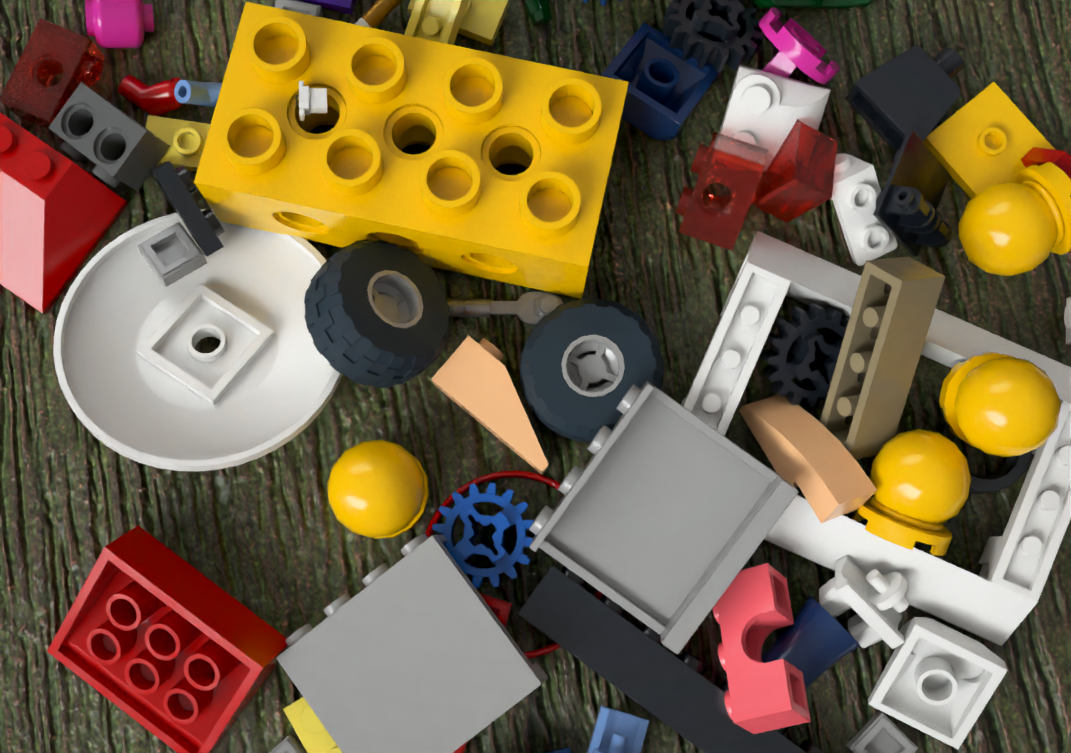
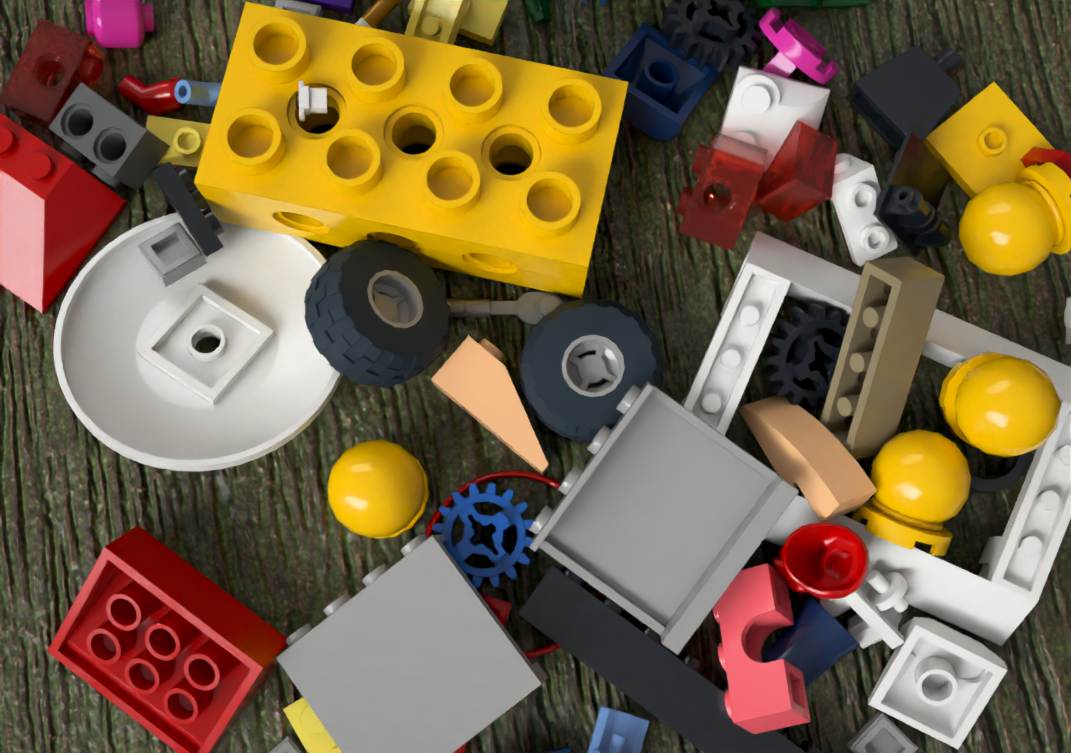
none -> red hair [772,523,870,599]

